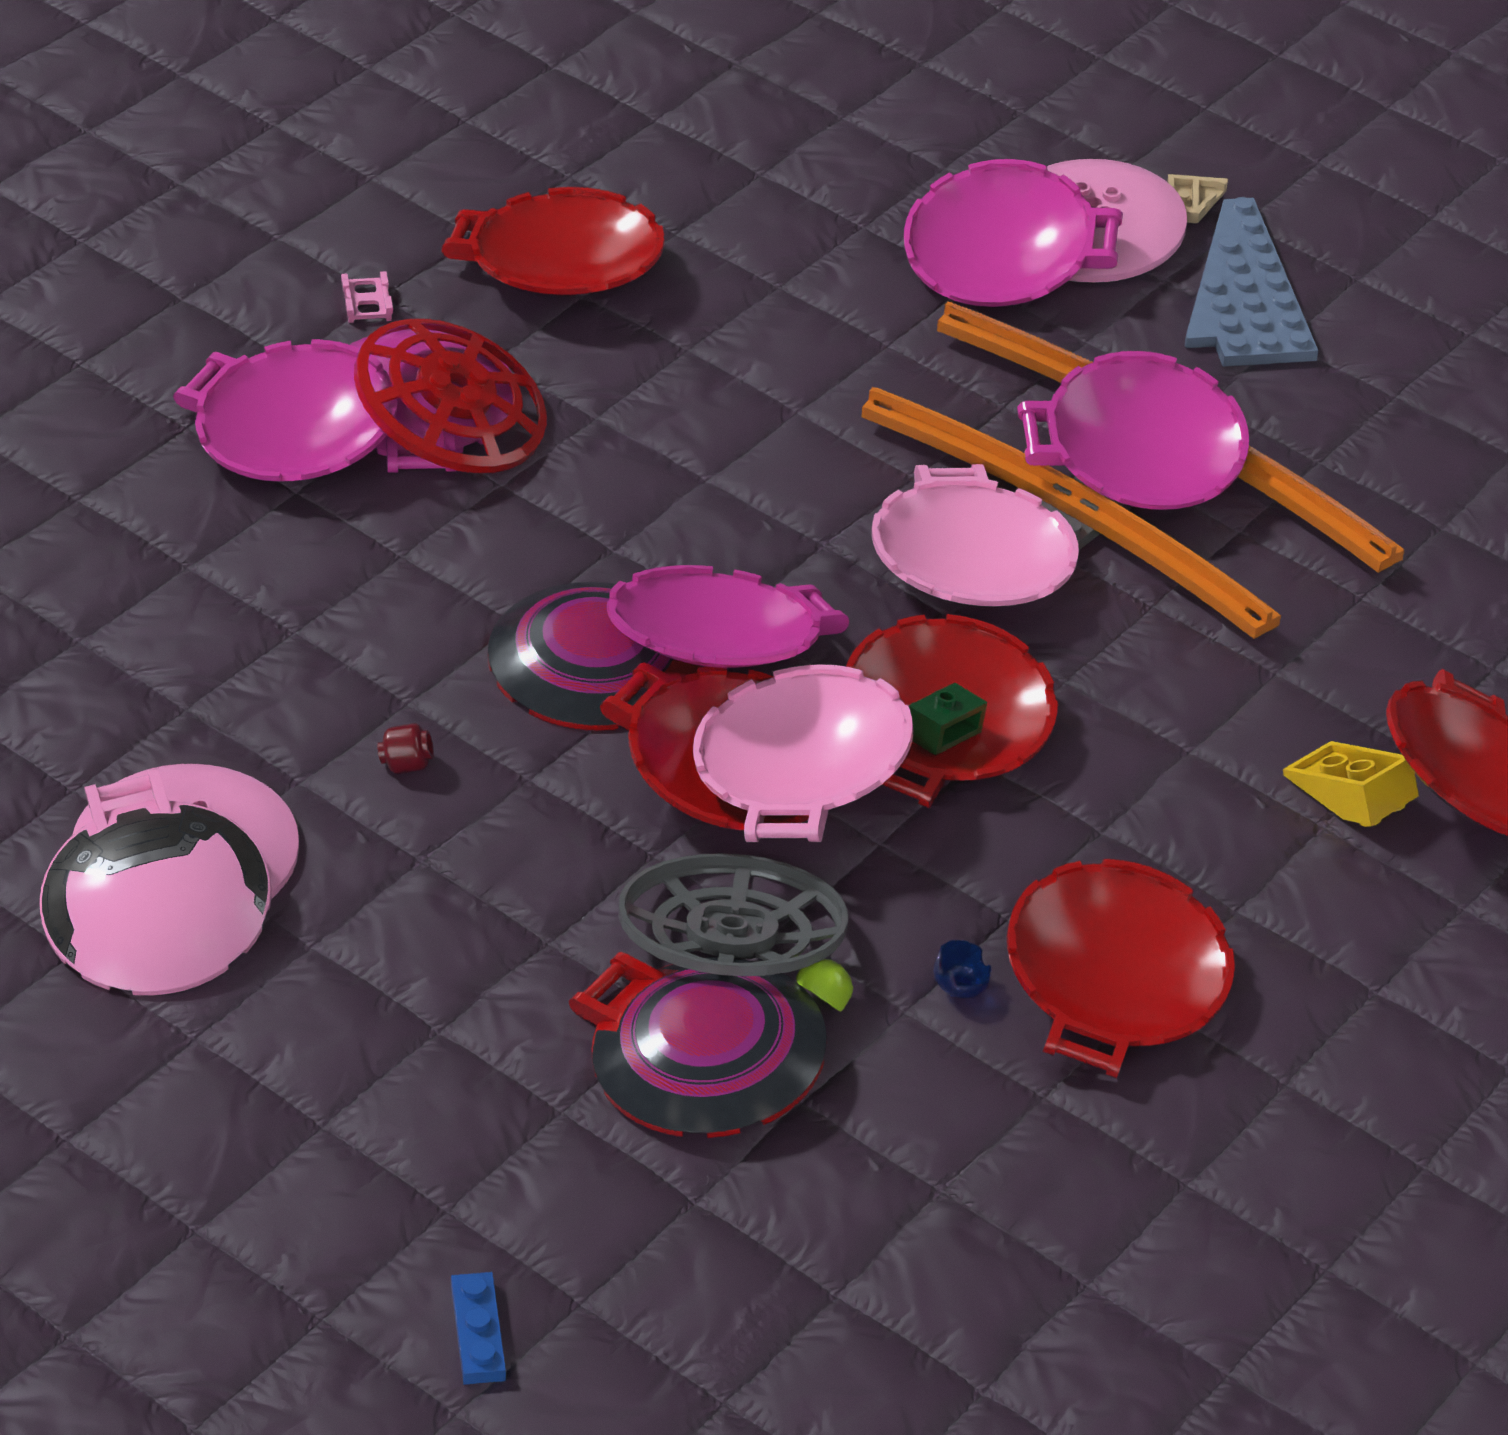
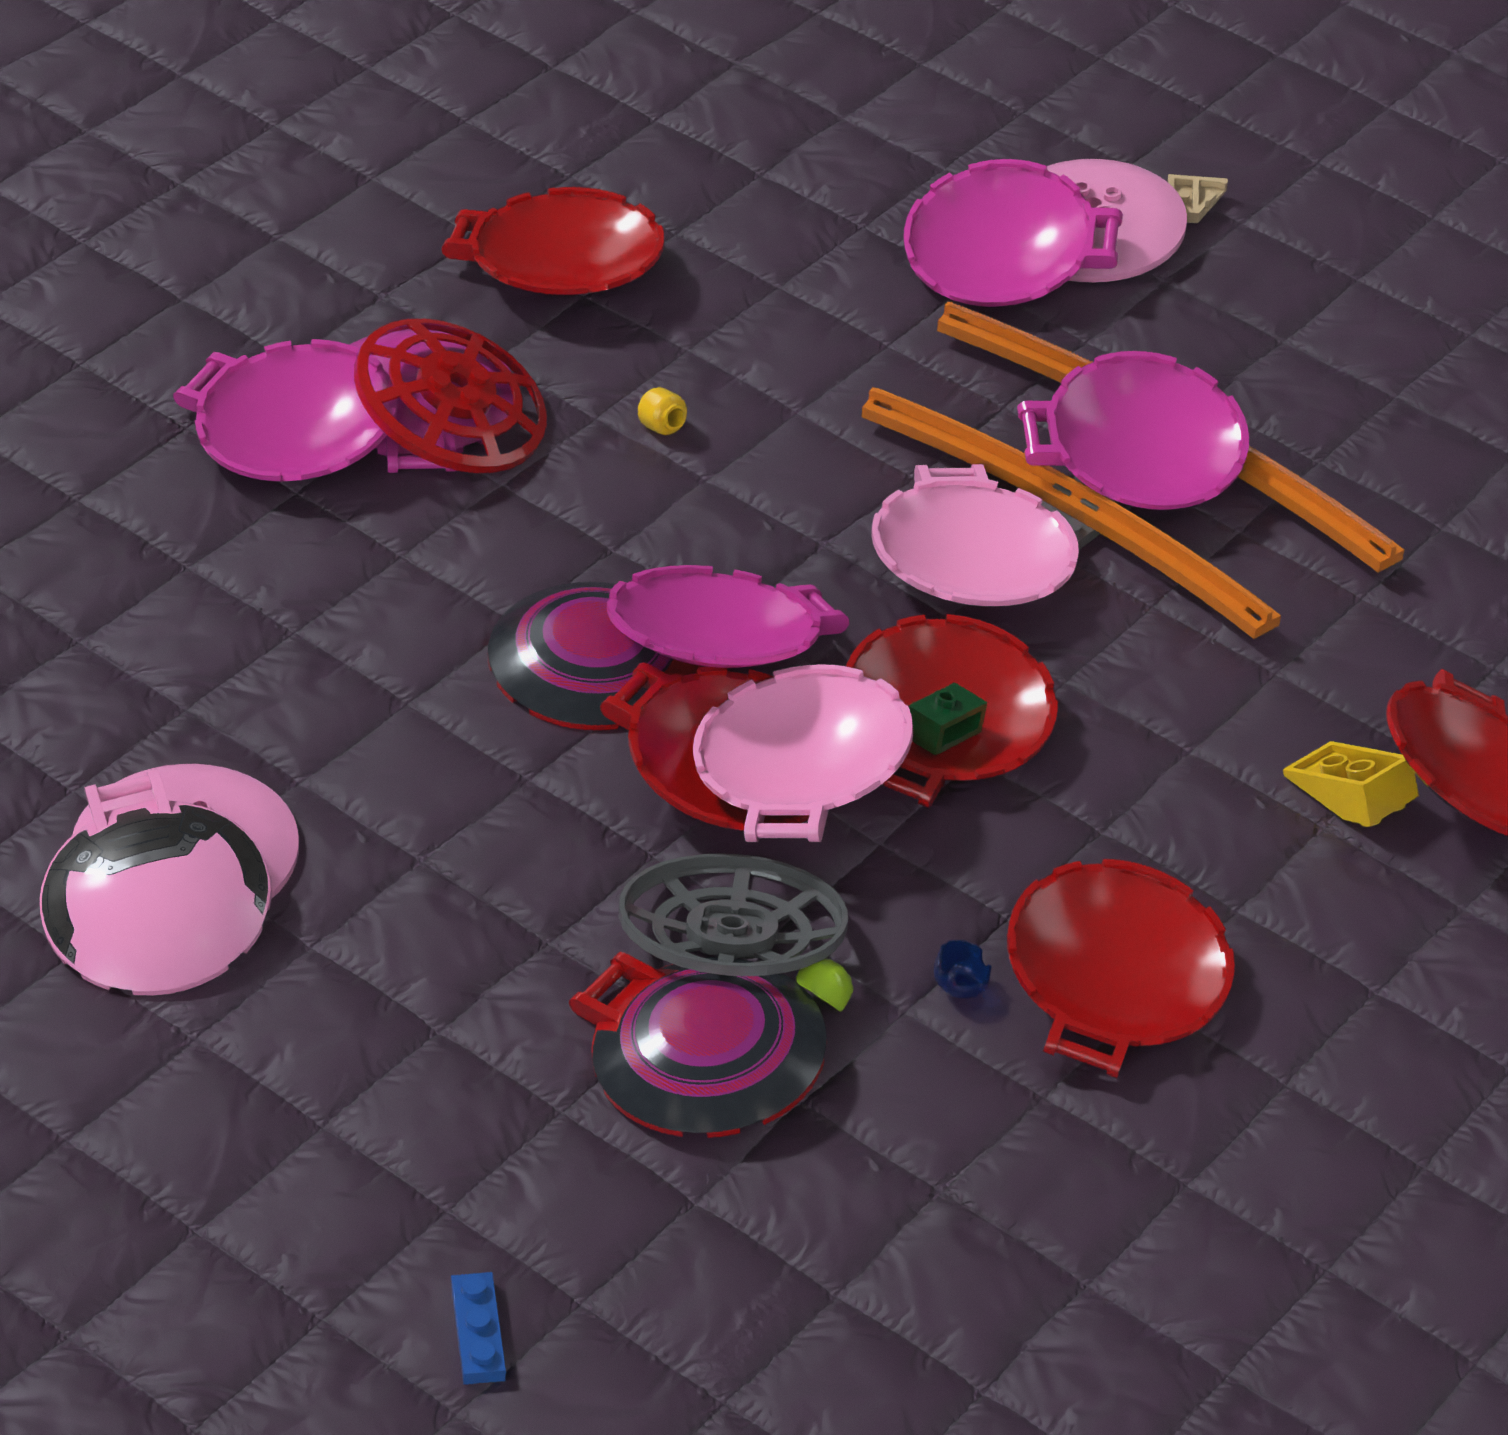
bright pink piece [341,271,393,323] -> none
dark red head [377,723,434,774] -> none
sand blue wing [1184,197,1318,367] -> none
none -> yellow head [638,387,687,435]

